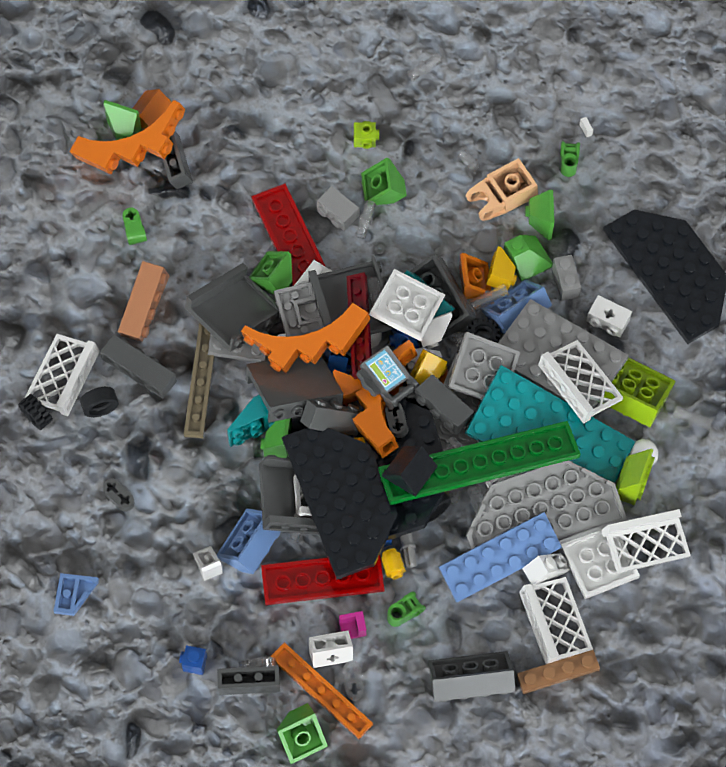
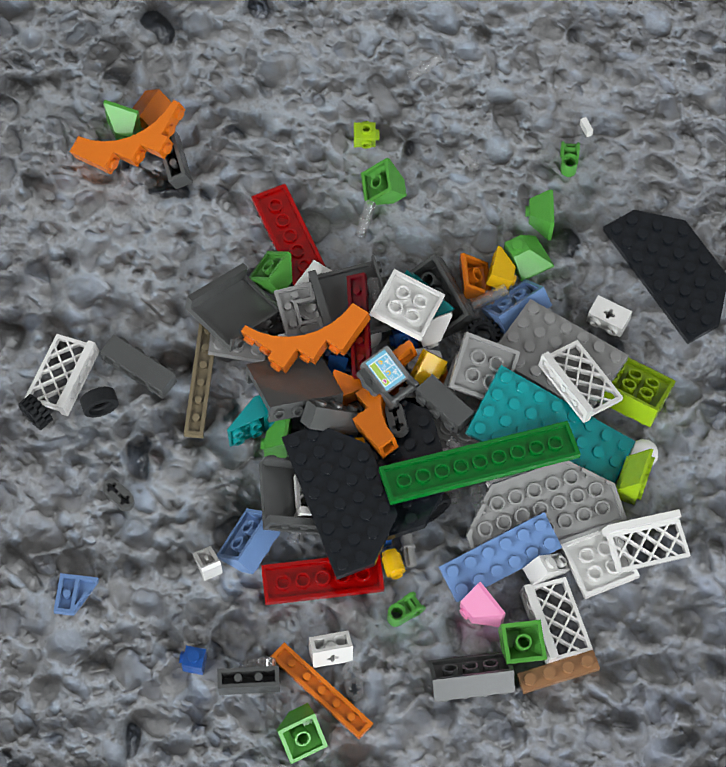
nougat wedge [118,261,170,342] -> none
bright green piece [123,207,147,245] -> none
light grey brick [317,186,359,231] -> none
dark pink panel [339,611,367,639] -> none
black slope [382,446,437,497] -> none
light nougat brick [466,158,538,221] -> none
light grey brick [552,255,581,301] -> none
clear pin [673,406,713,430] -> none
none -> bright pink slope [459,582,505,627]
none -> bright green slope [498,619,547,665]

